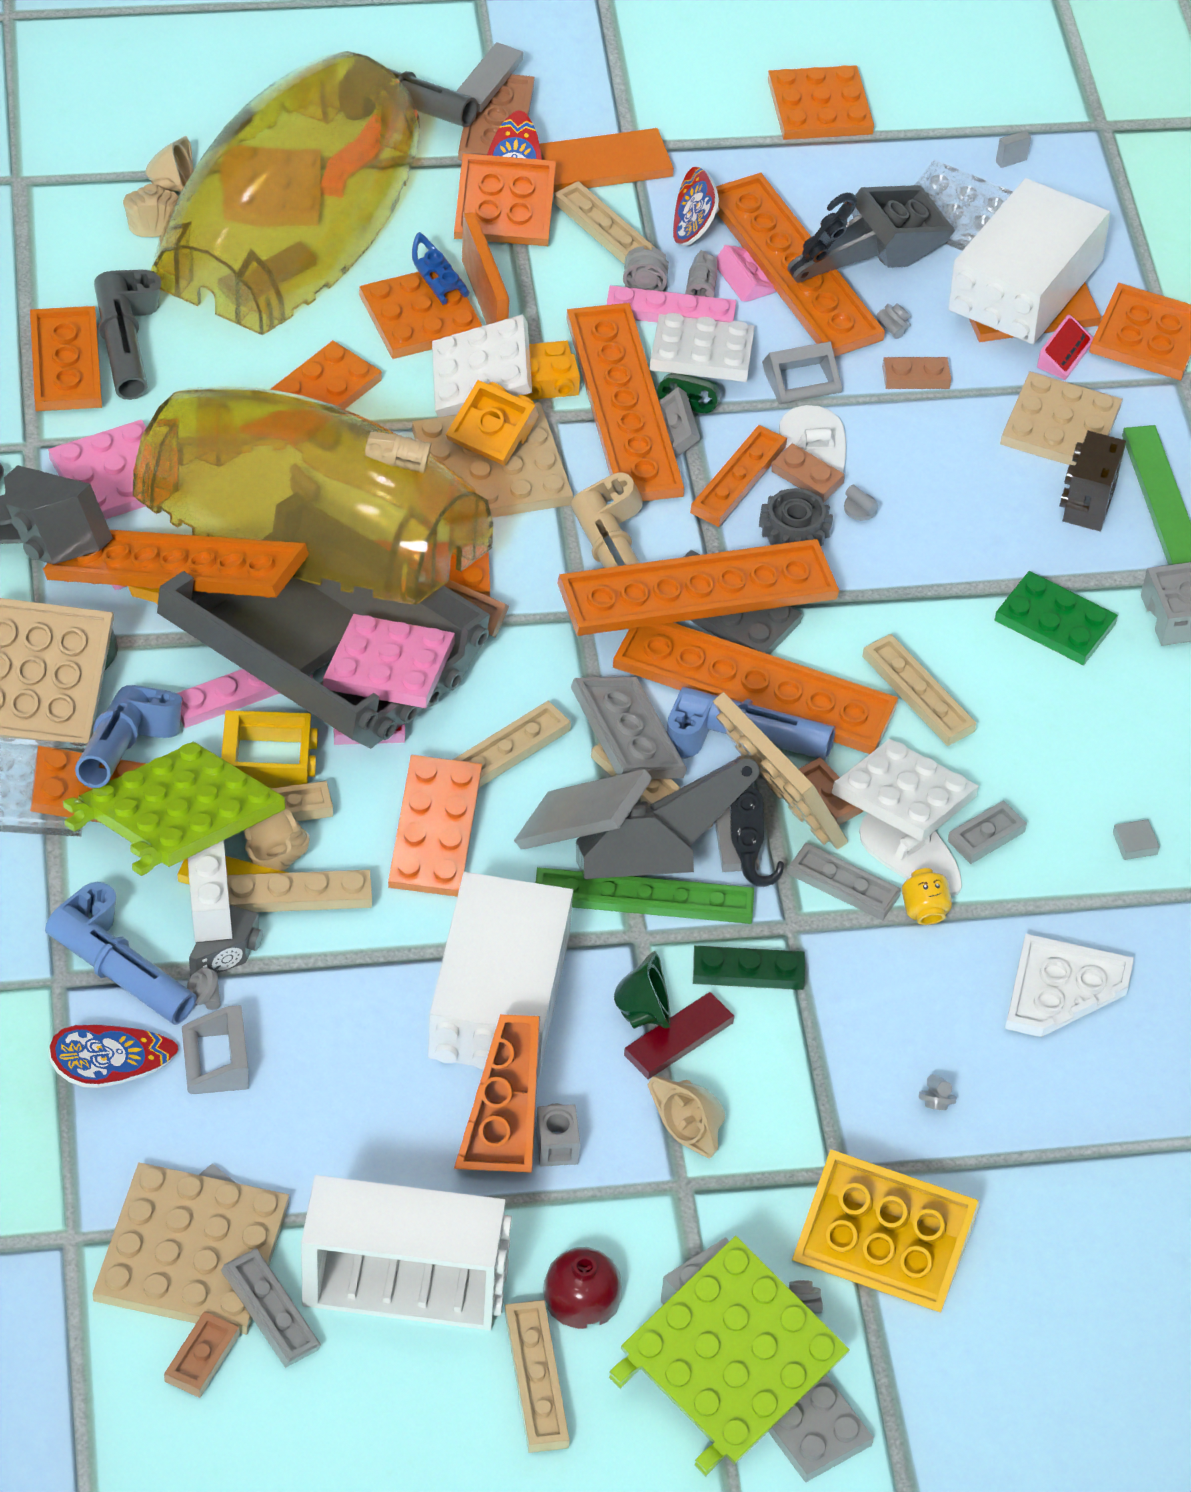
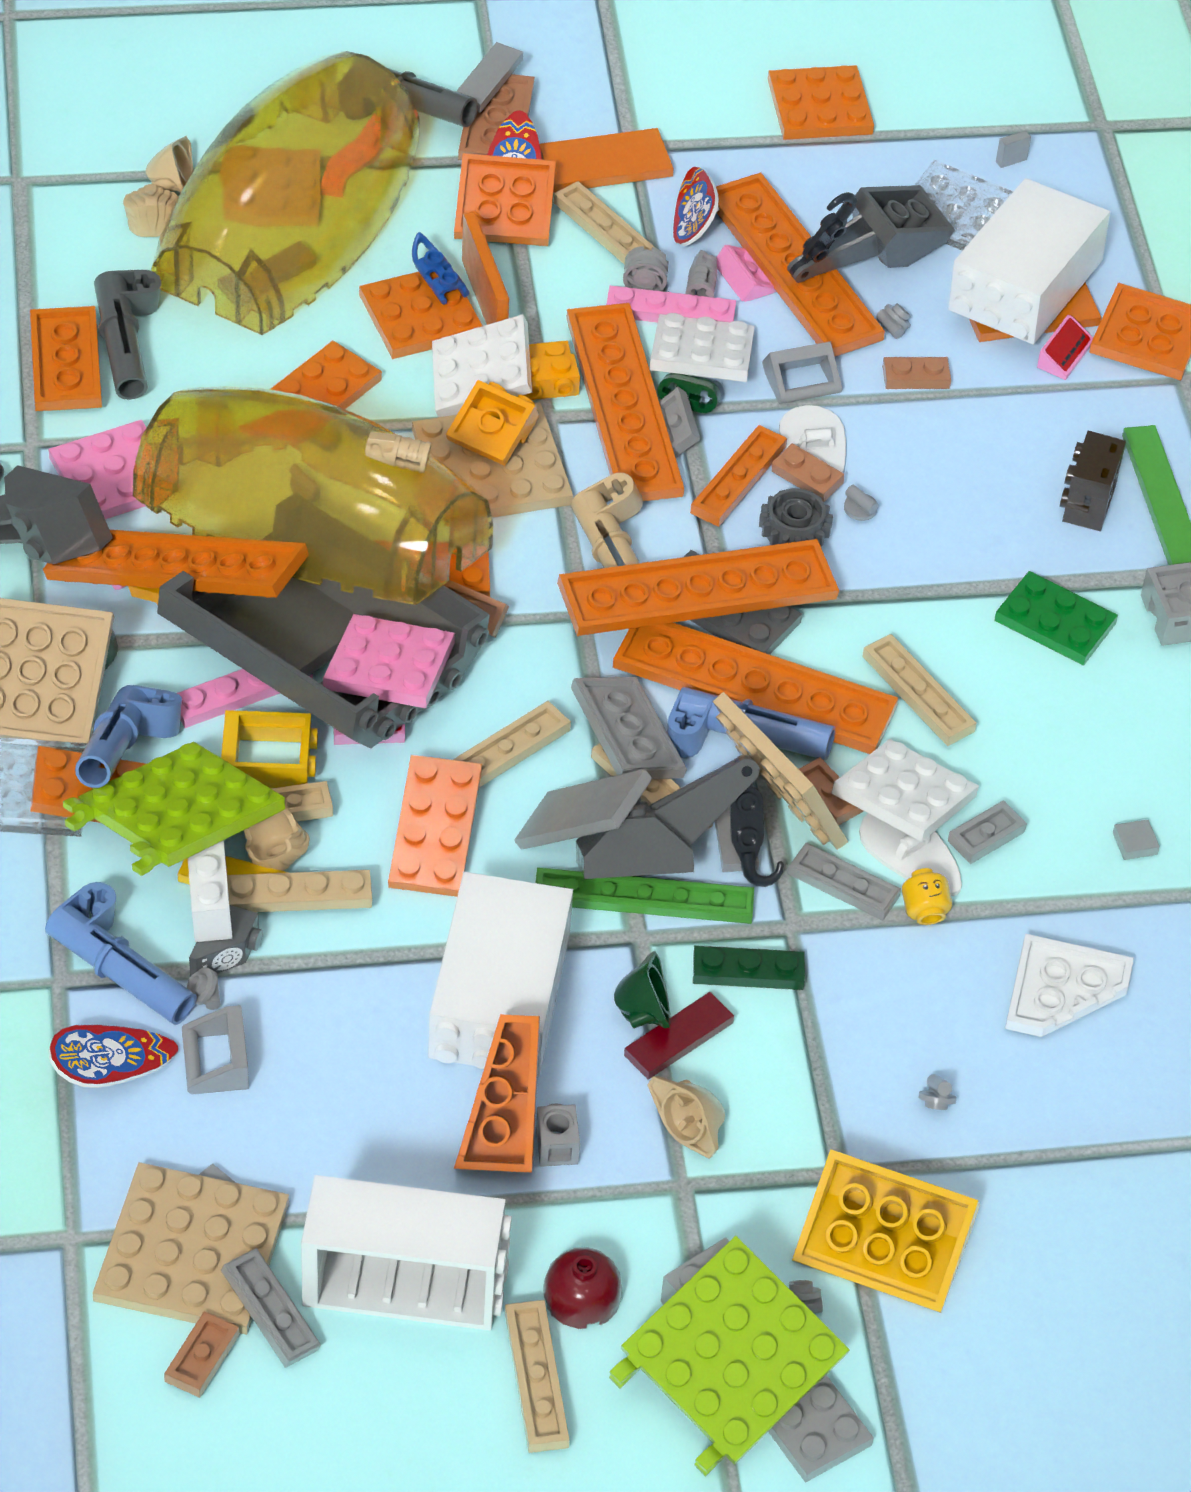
tan plate [1000,371,1122,465] -> none

